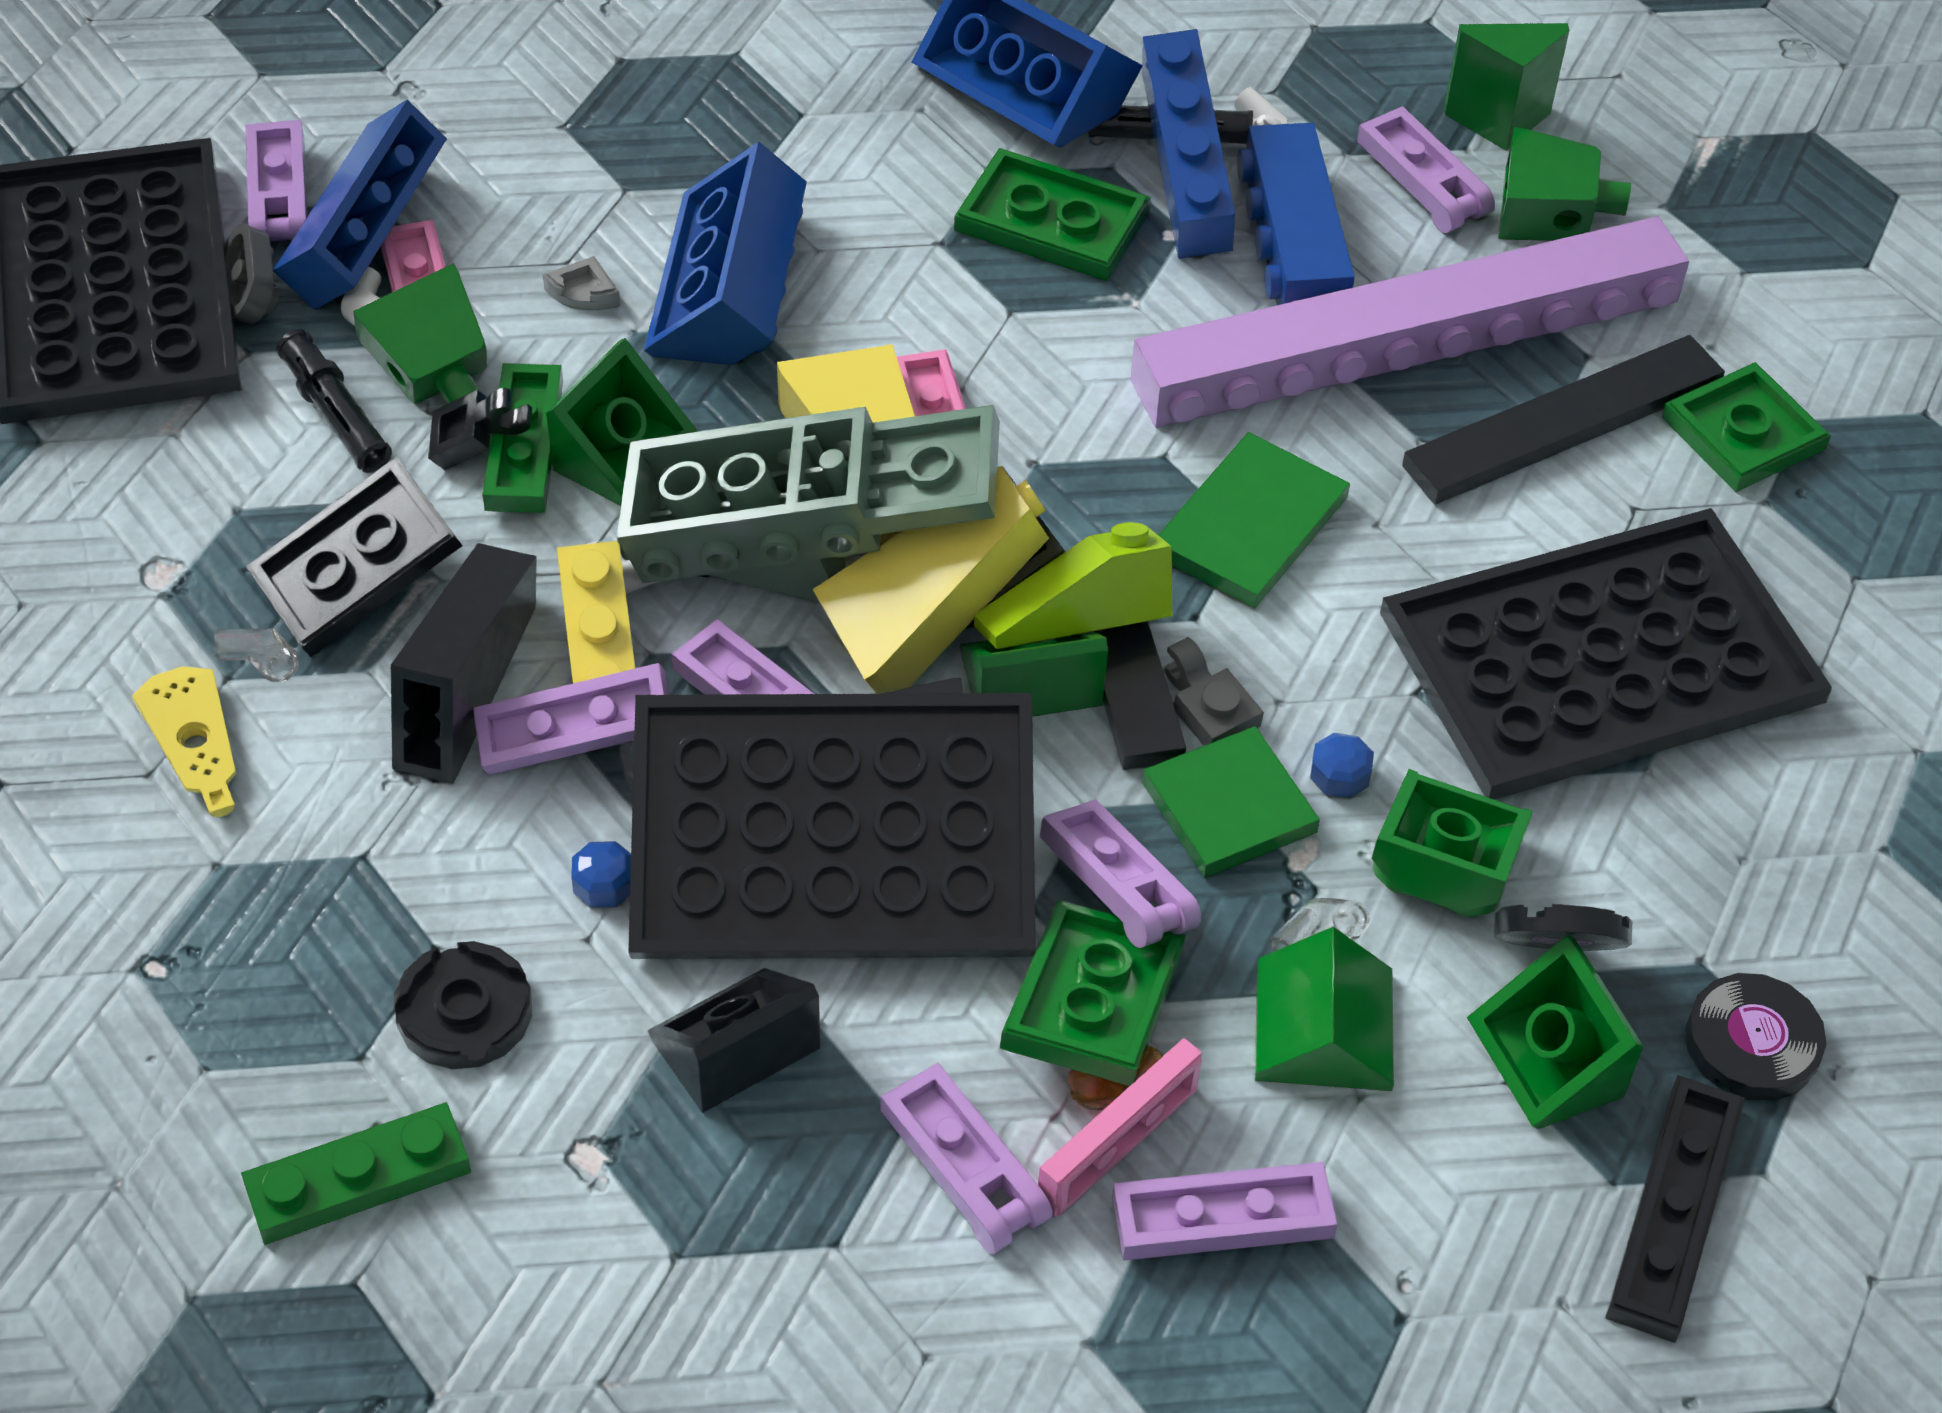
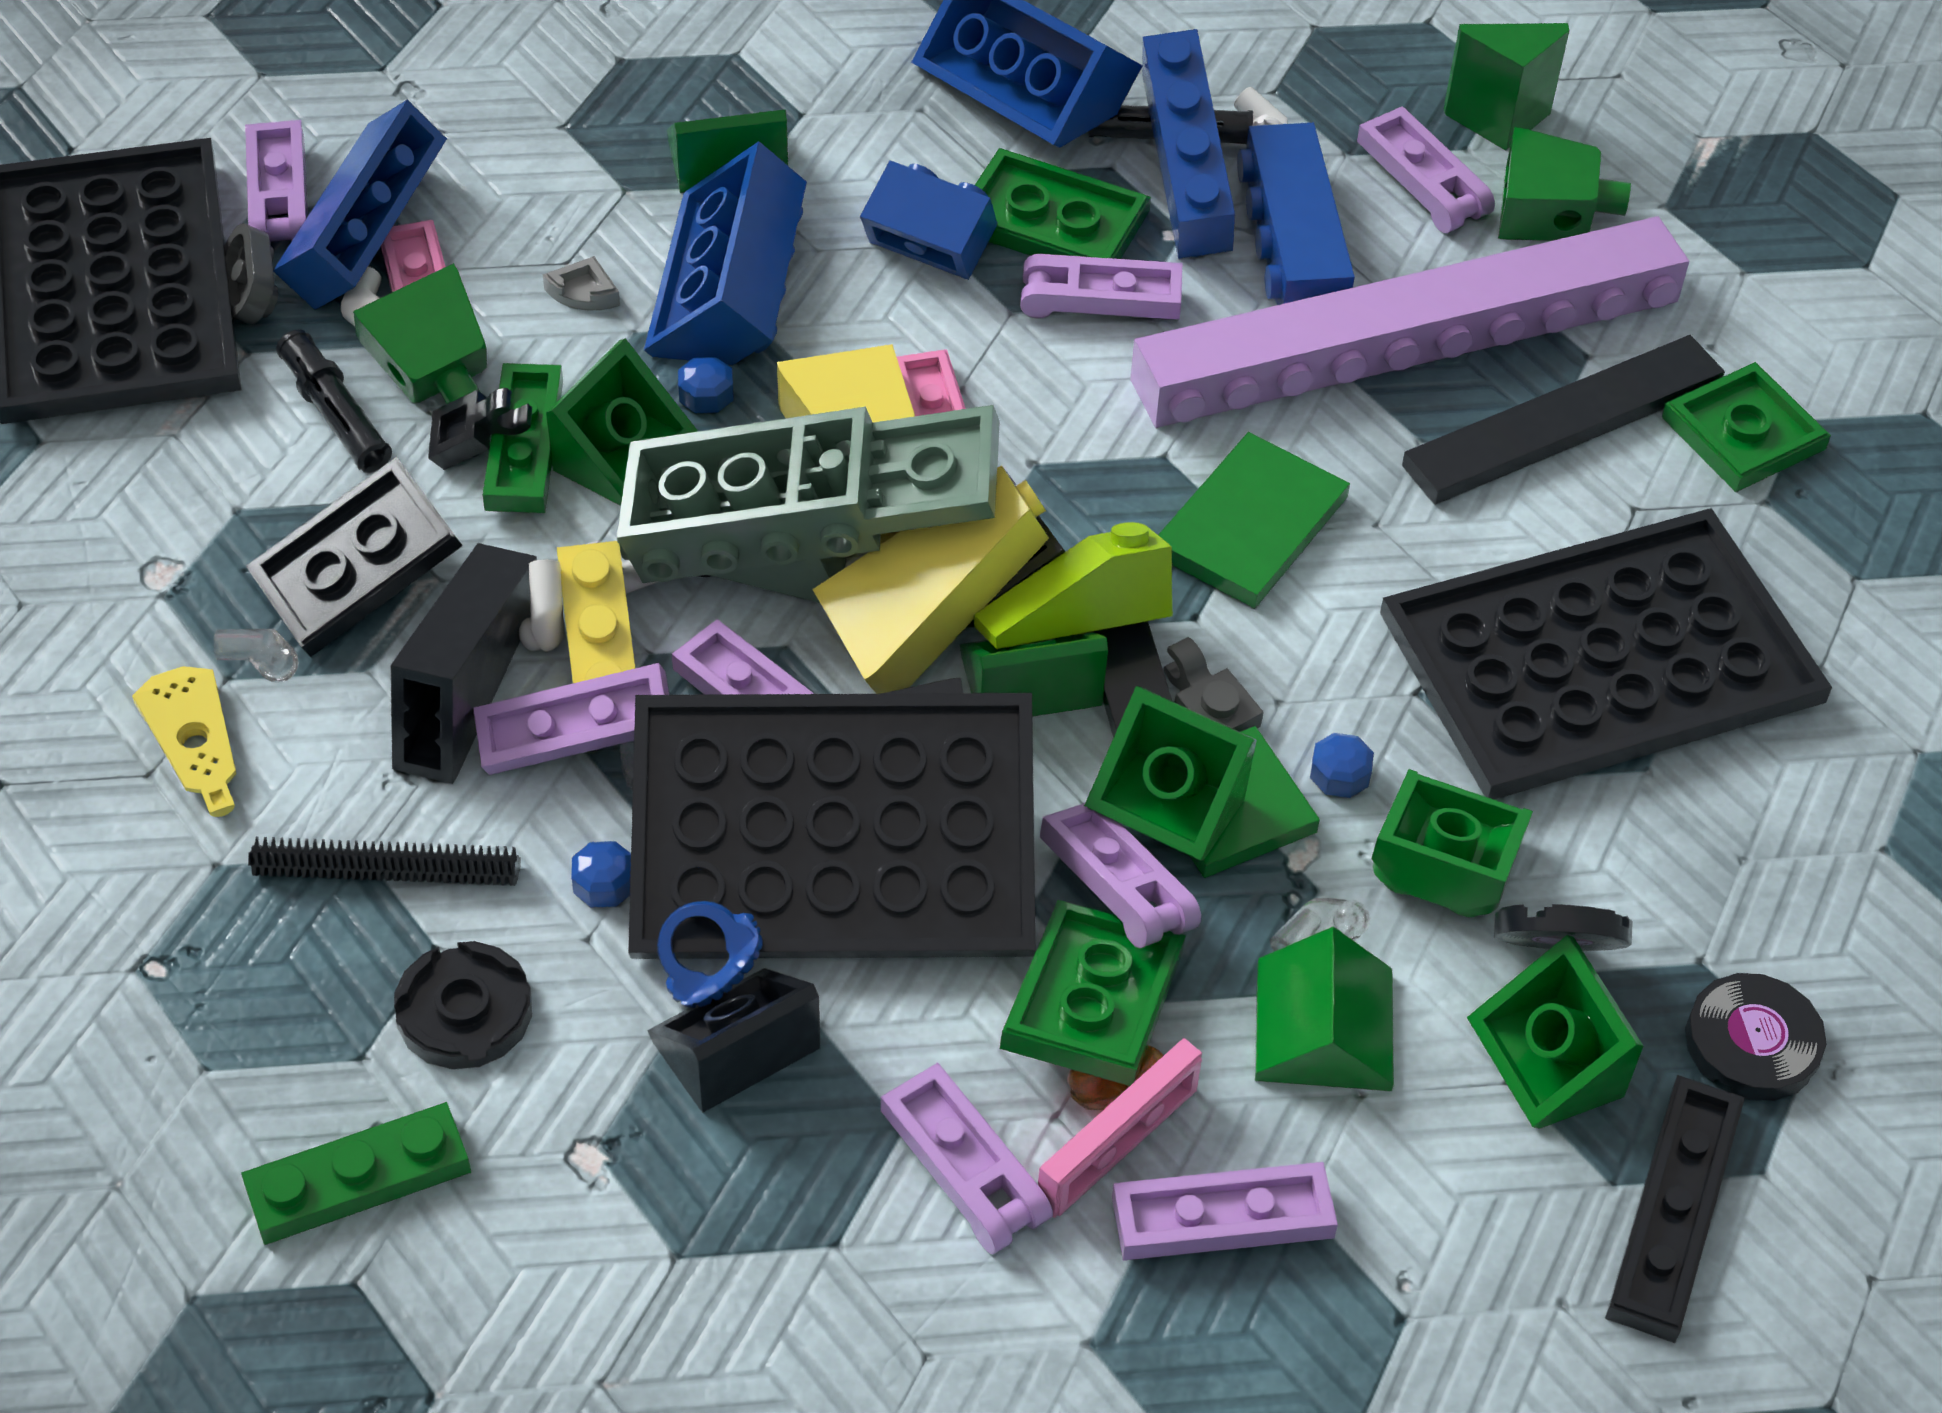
none -> black axle [248,837,521,886]
none -> white arm [519,559,564,652]
none -> blue piece [657,901,763,1008]
none -> green slope [667,109,788,193]
none -> blue tile [678,357,733,413]
none -> blue brick [860,160,998,280]
none -> lavender plate [1020,254,1183,320]
none -> green slope [1084,686,1257,861]

